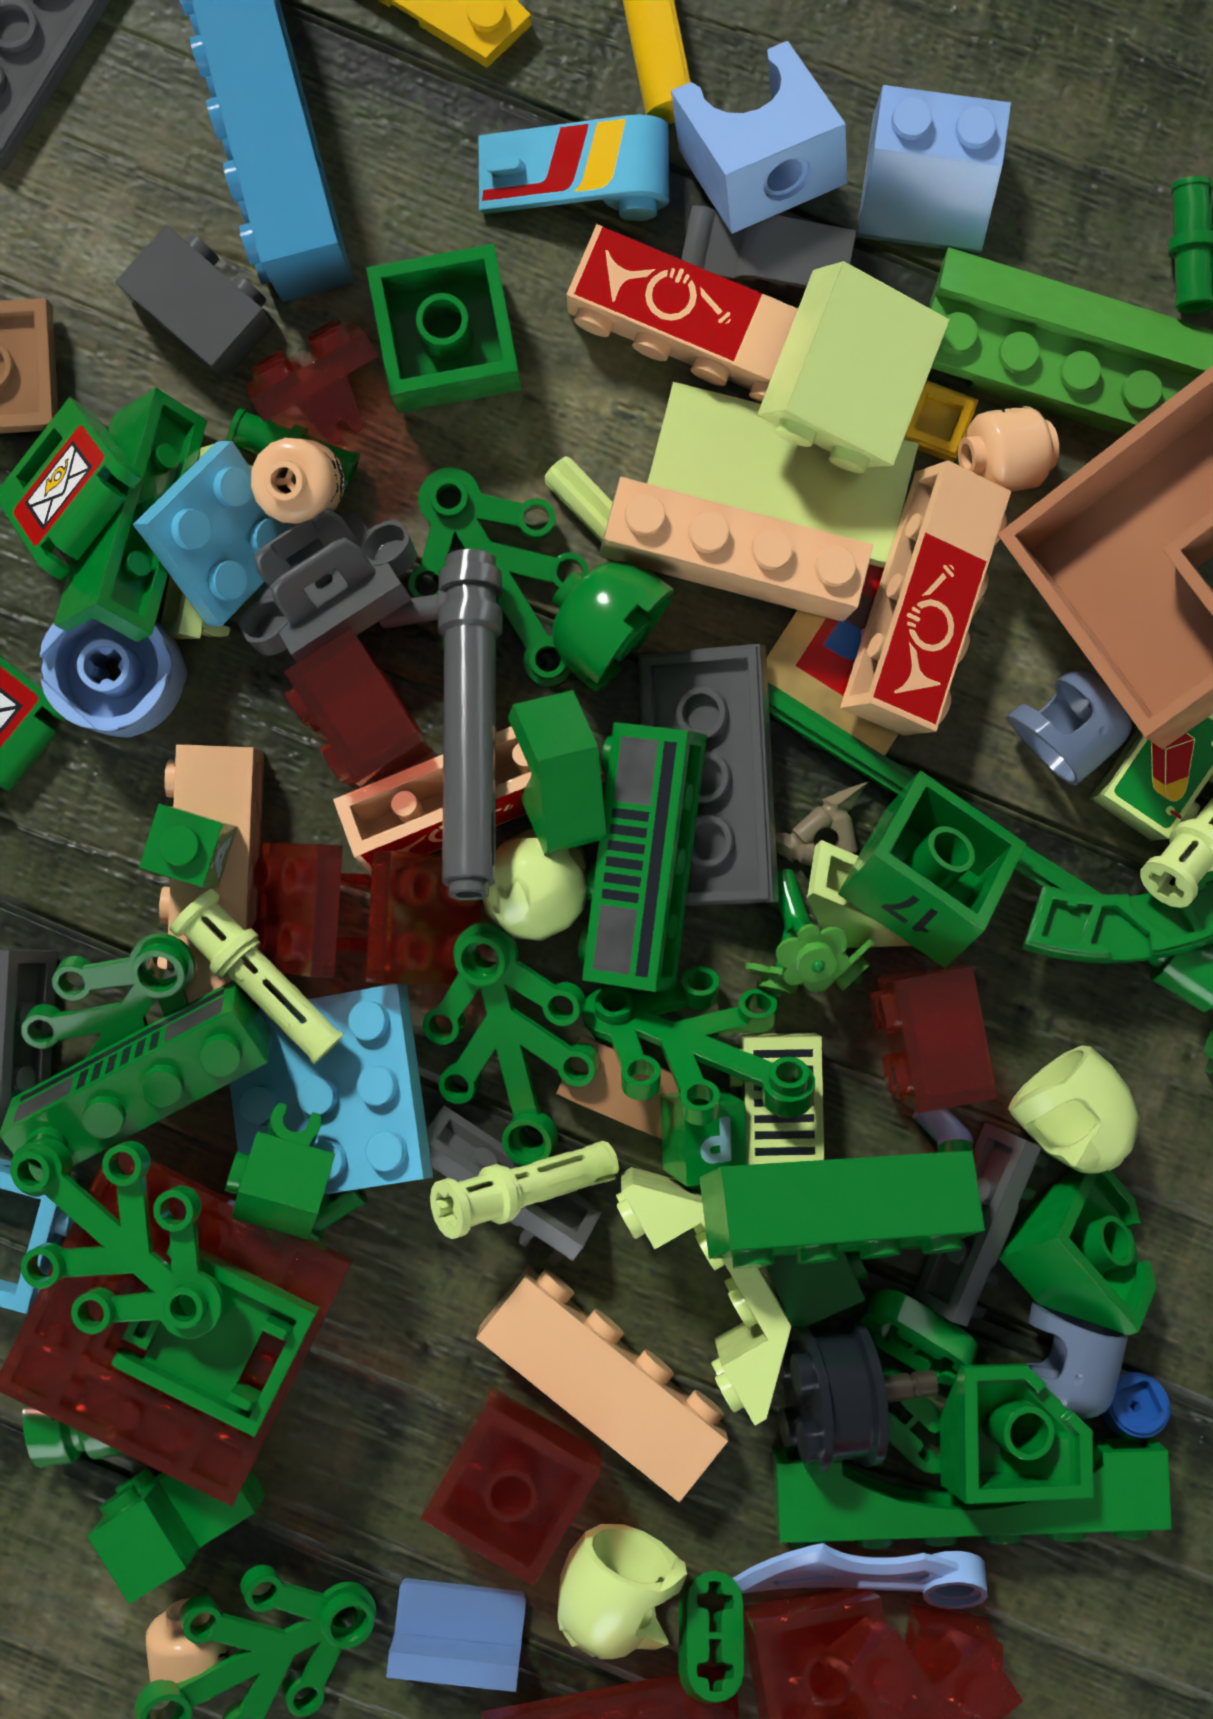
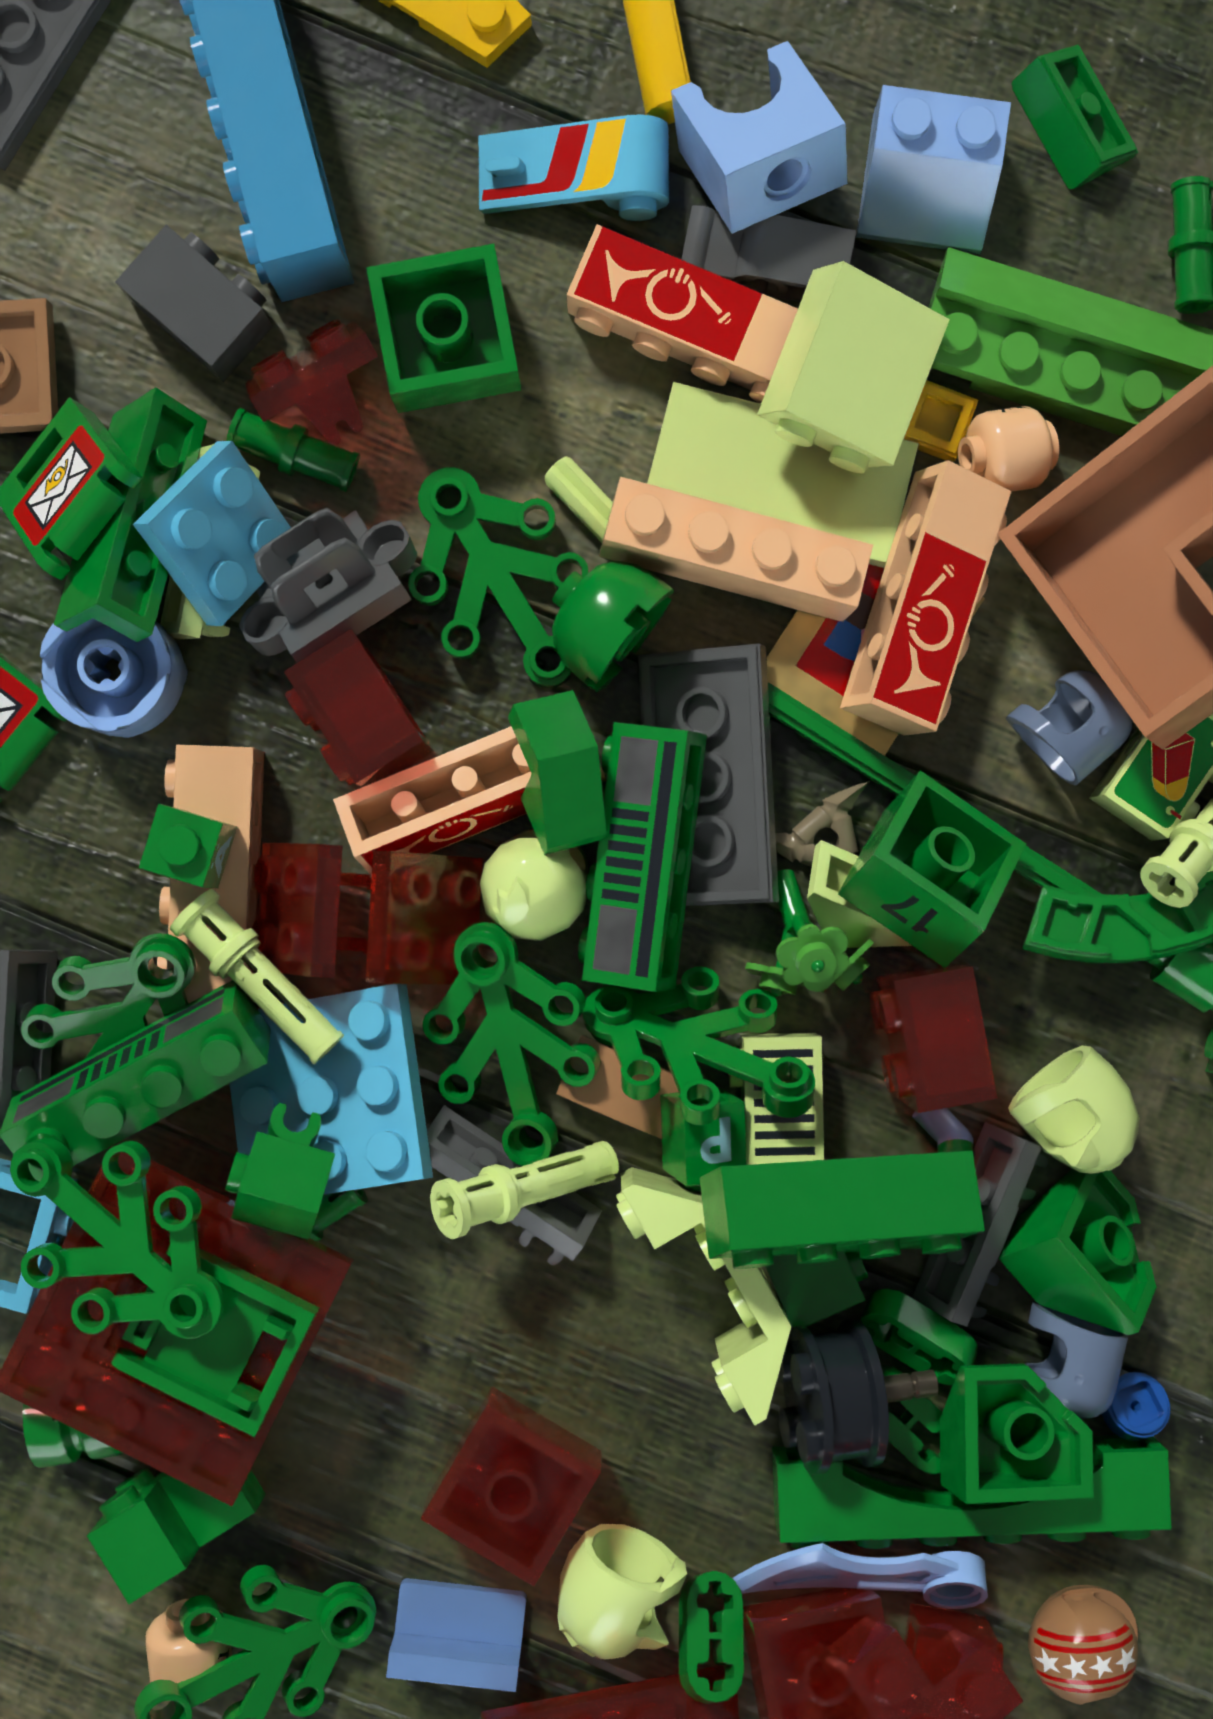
light nougat head [251,438,345,524] -> none
dark grey cylinder [379,549,502,900] -> none
light nougat brick [476,1266,728,1502] -> none
none -> green slope [1011,44,1139,189]
none -> medium nougat helmet [1028,1585,1138,1705]

